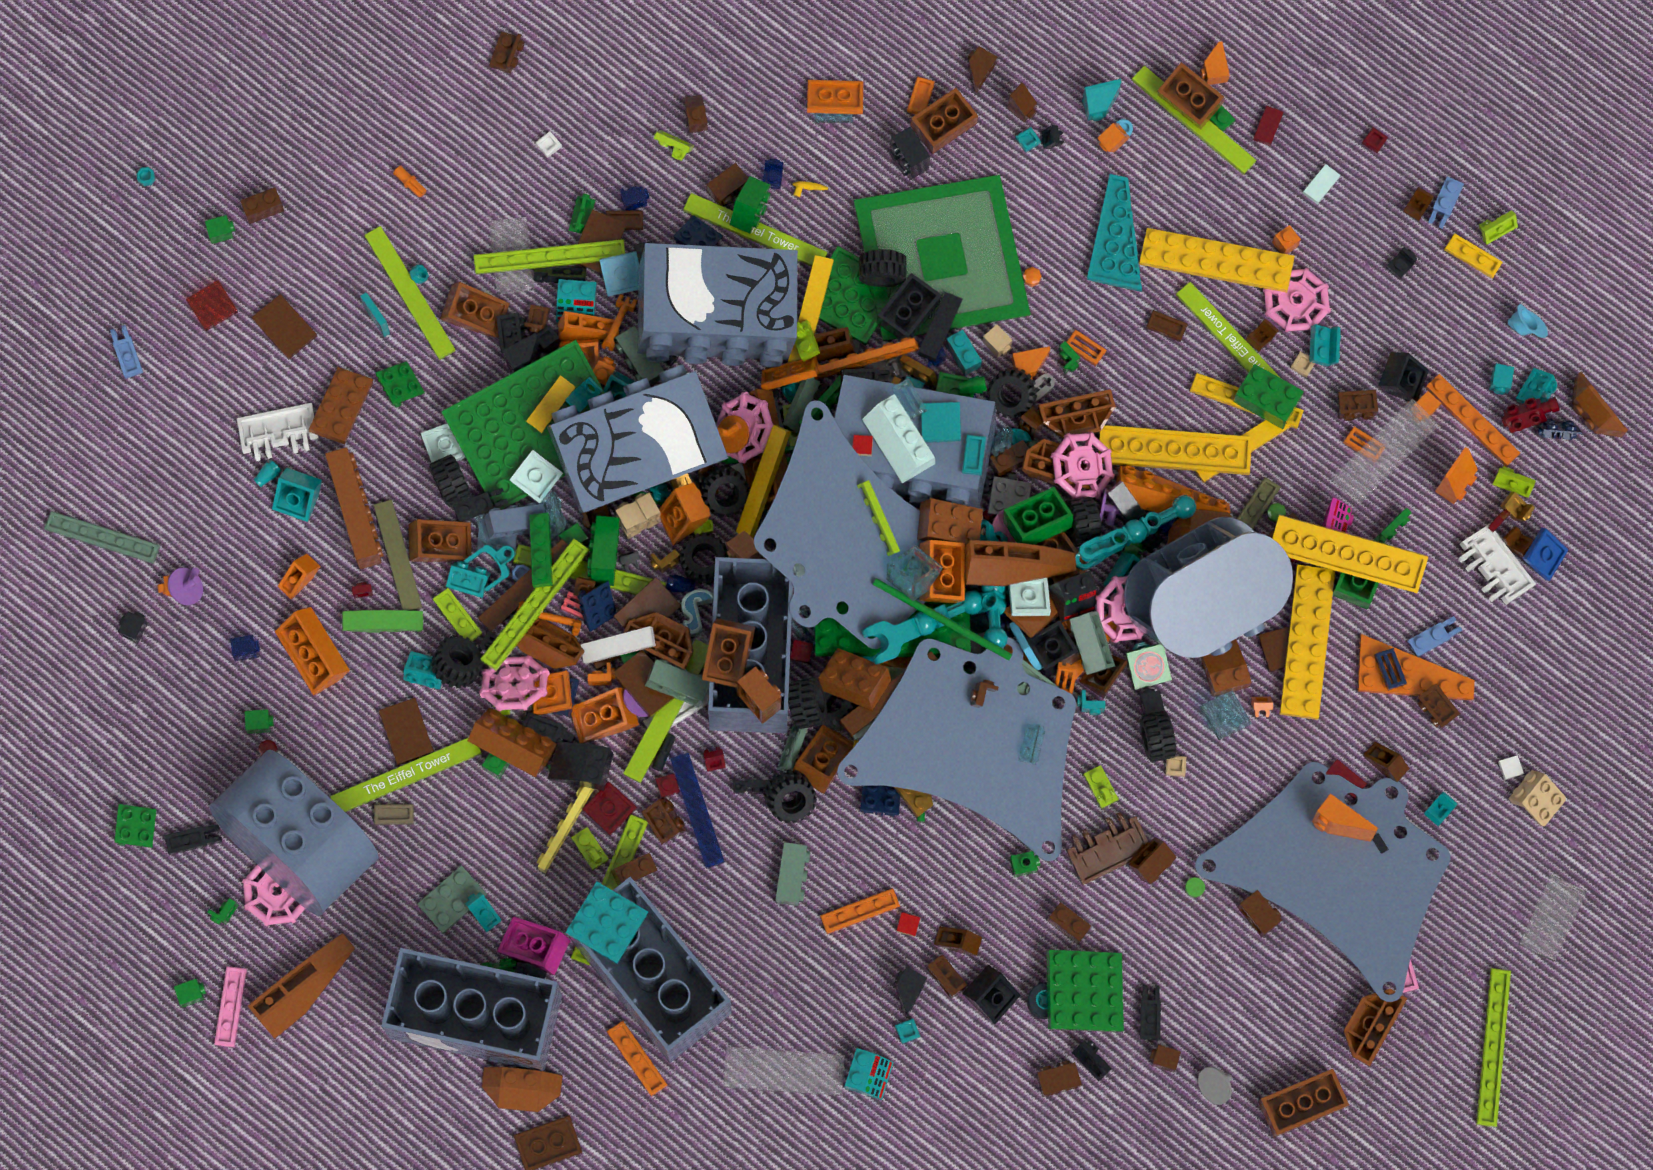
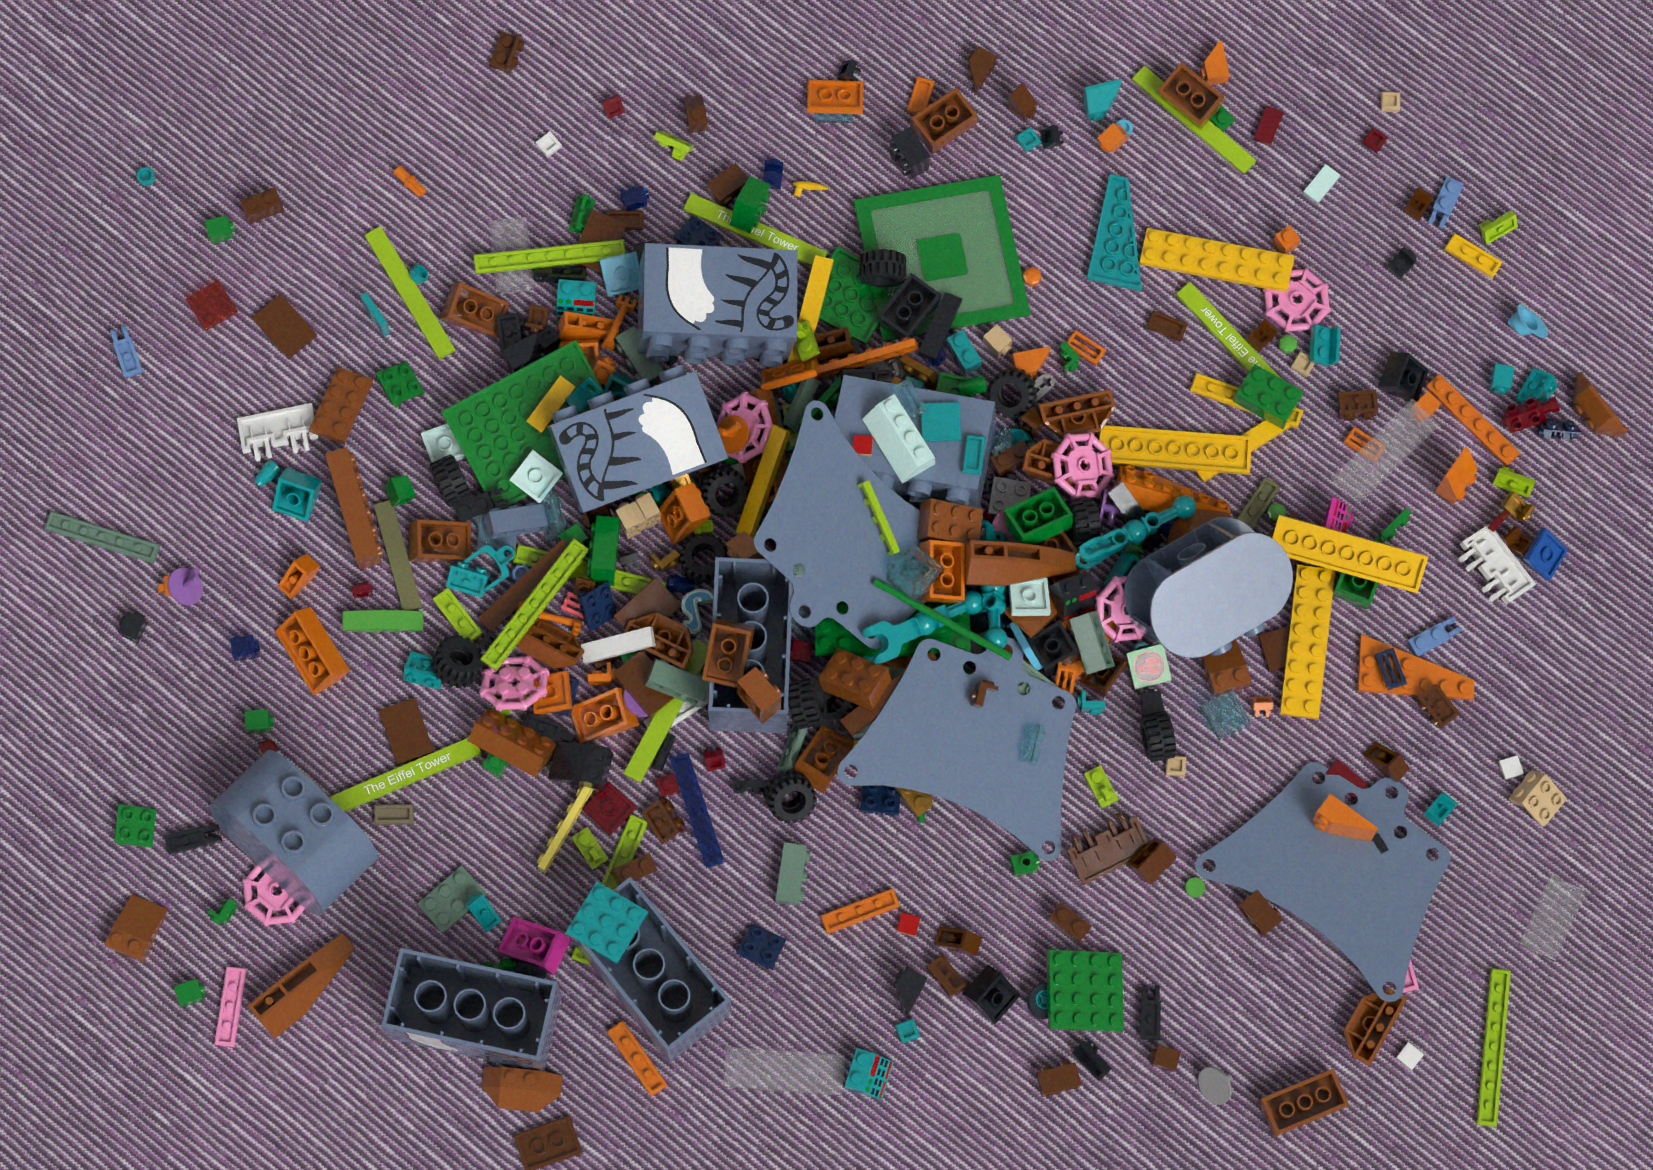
green plate [529,512,553,588] -> none
none -> dark orange slope [104,894,168,964]
none -> green brick [384,475,416,507]
none -> dark red plate [601,94,625,119]
none -> dark blue hinge [736,923,787,970]
none -> black tile [837,59,861,81]
none -> bright green tile [1279,335,1297,354]
none -> tan tile [1381,92,1400,112]
none -> white tile [1396,1042,1424,1070]

